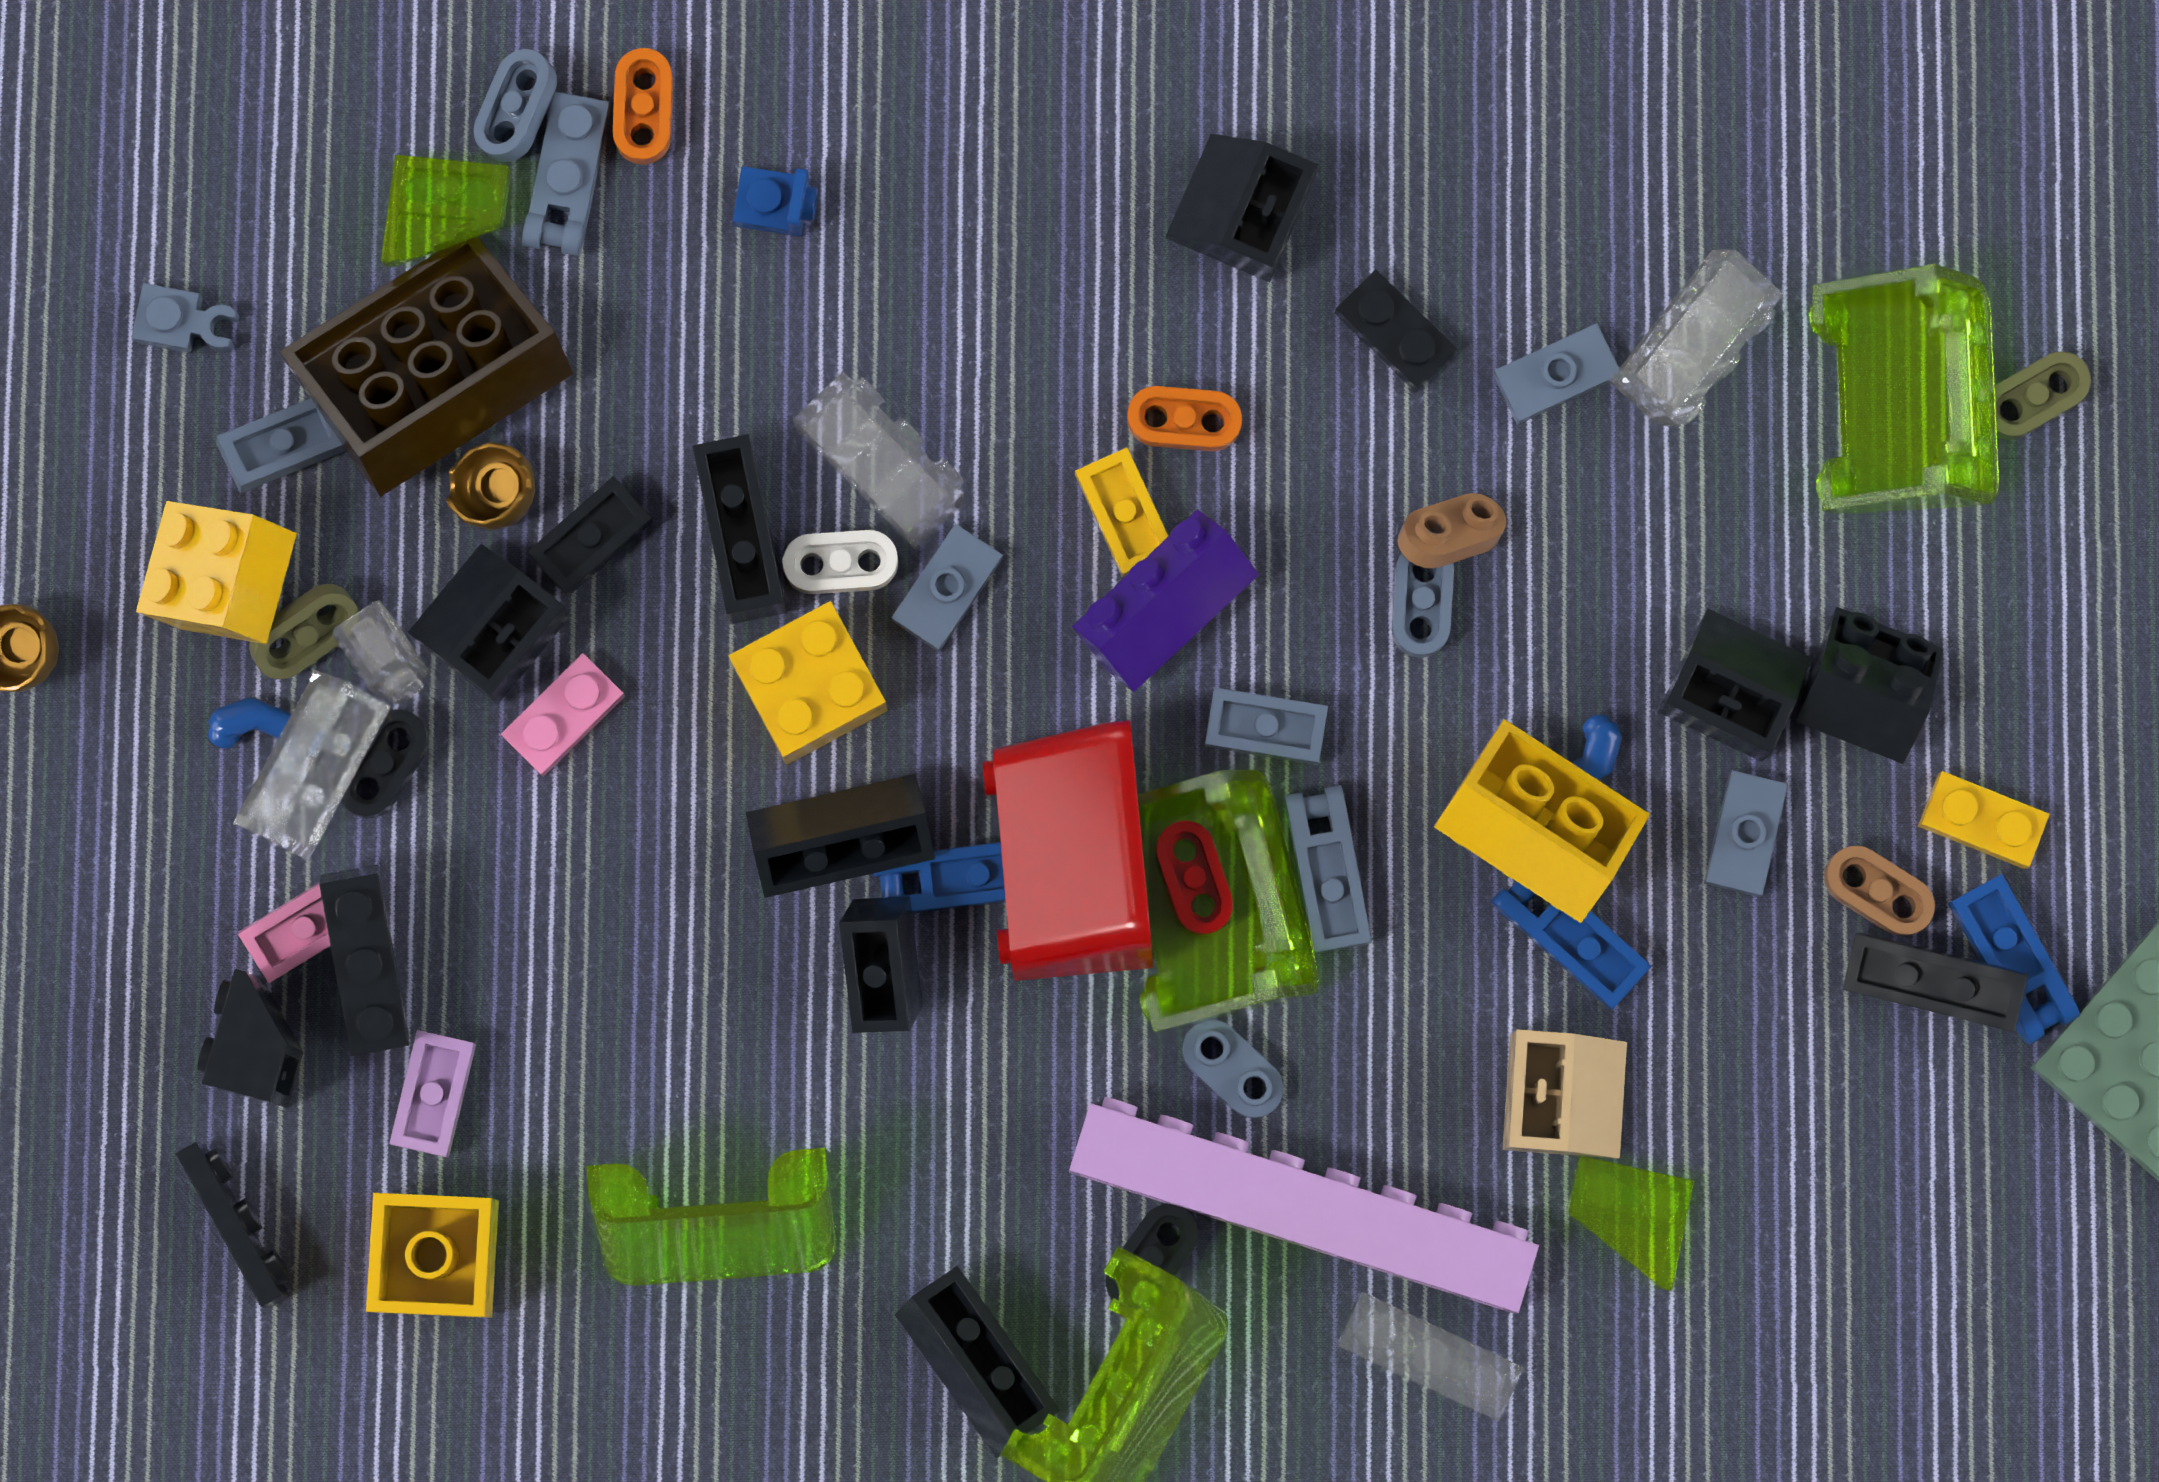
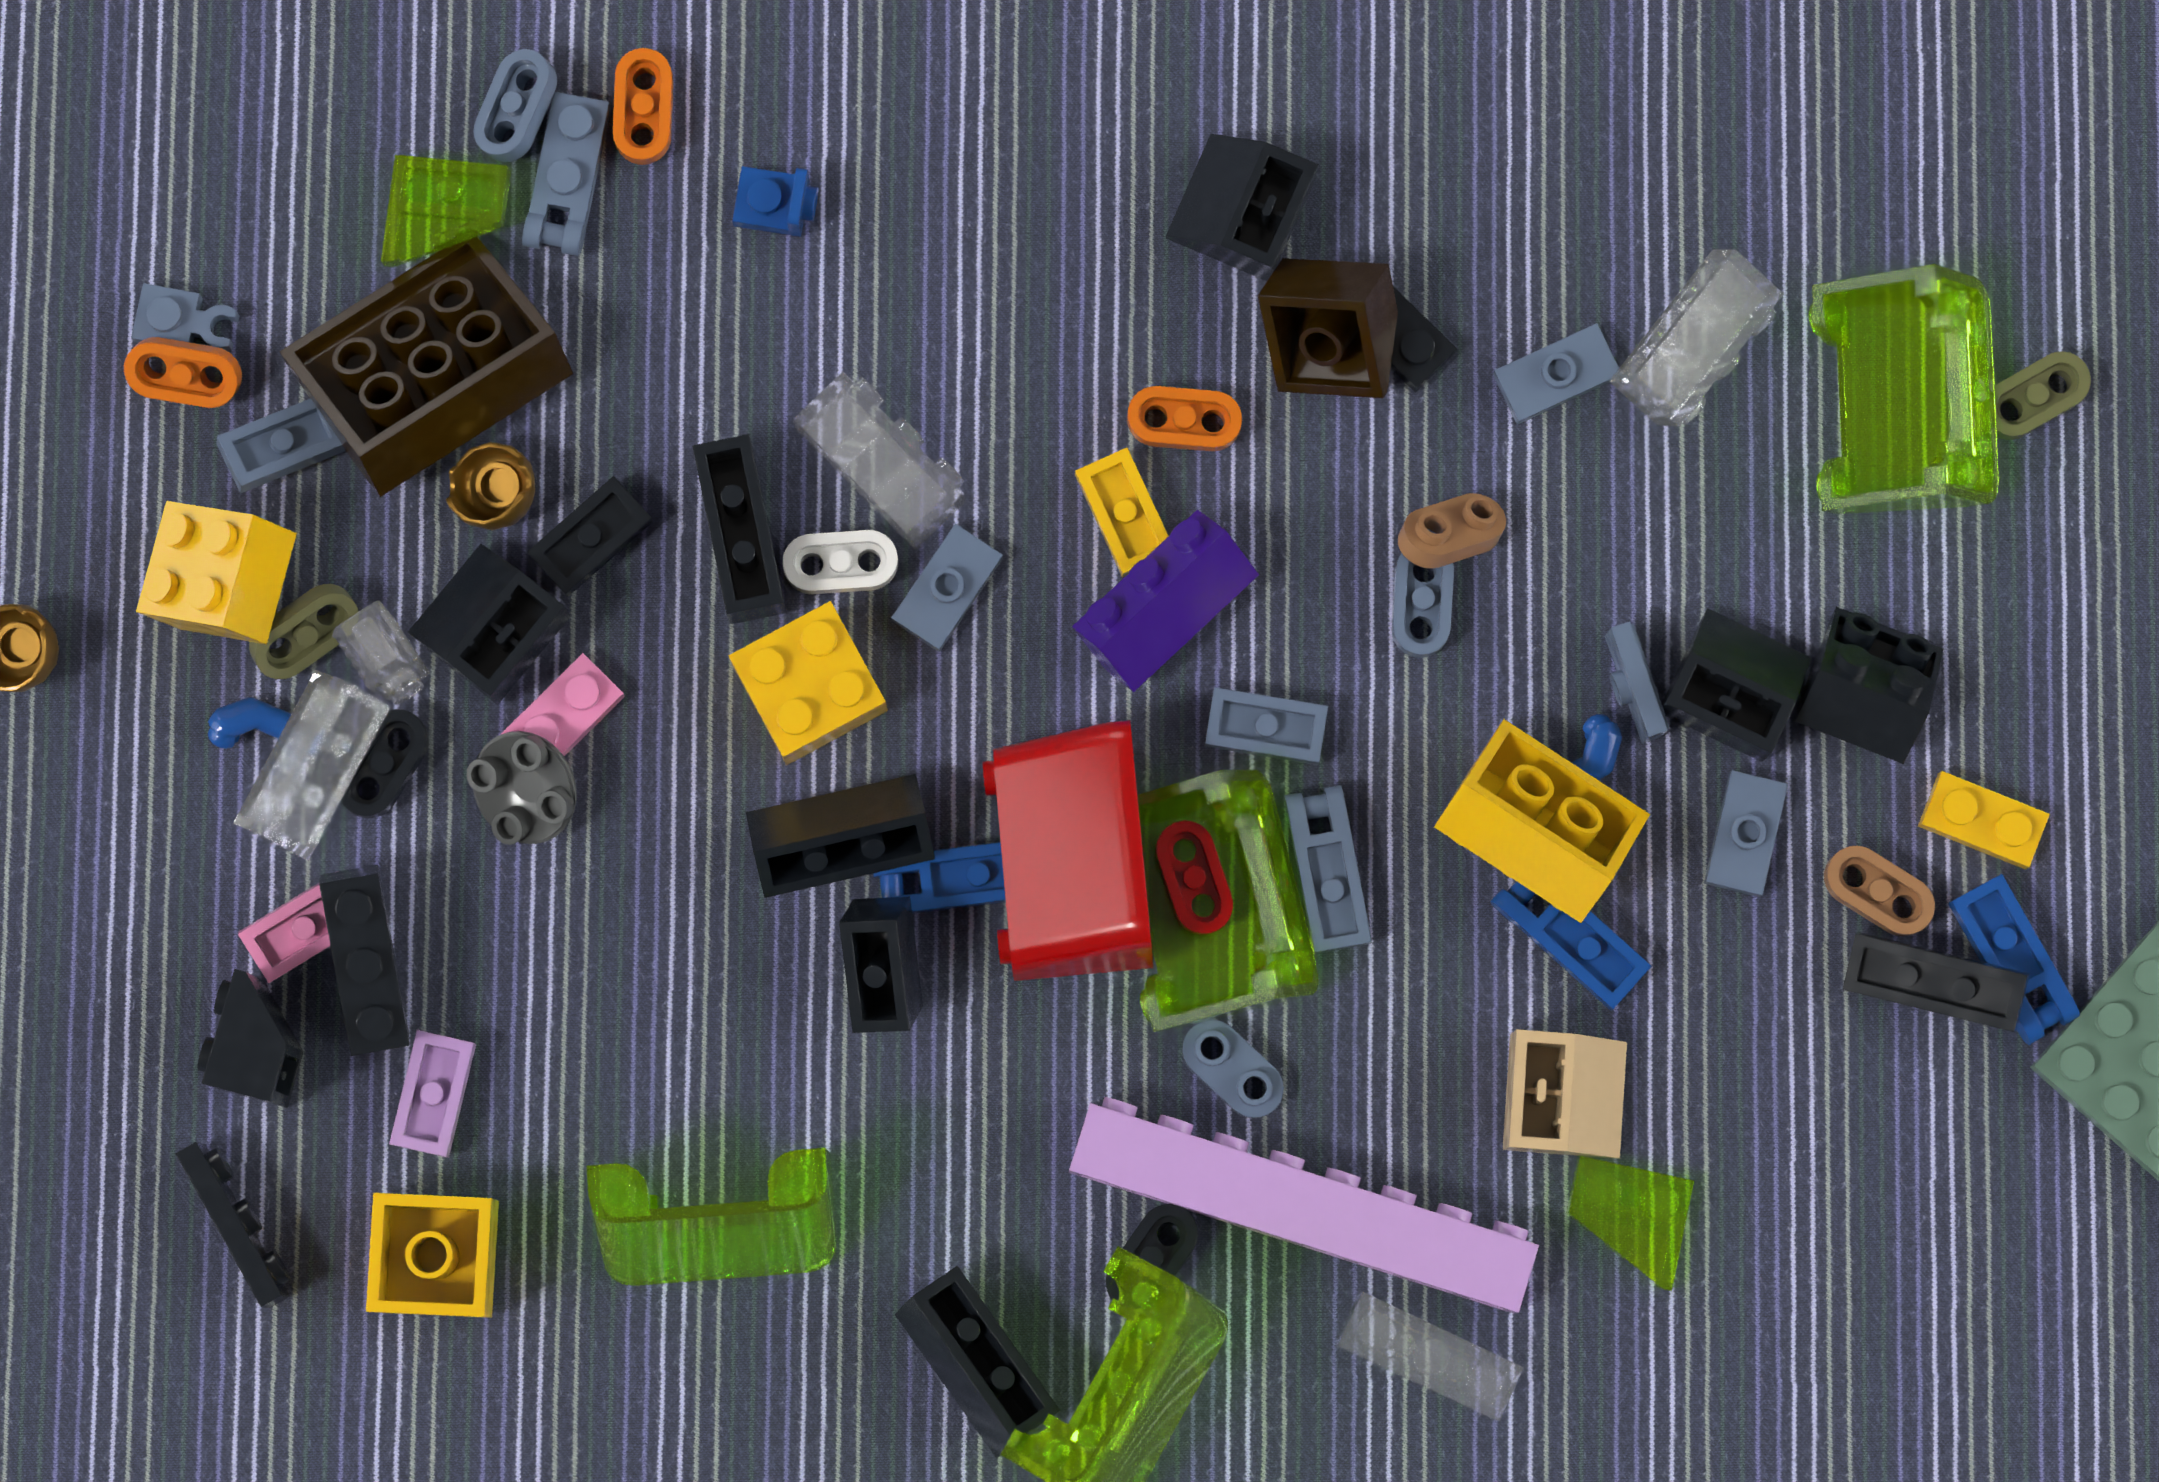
none -> orange plate [124,337,242,408]
none -> dark grey dish [466,731,577,845]
none -> dark brown slope [1258,258,1398,398]
none -> sand blue plate [1605,622,1669,744]

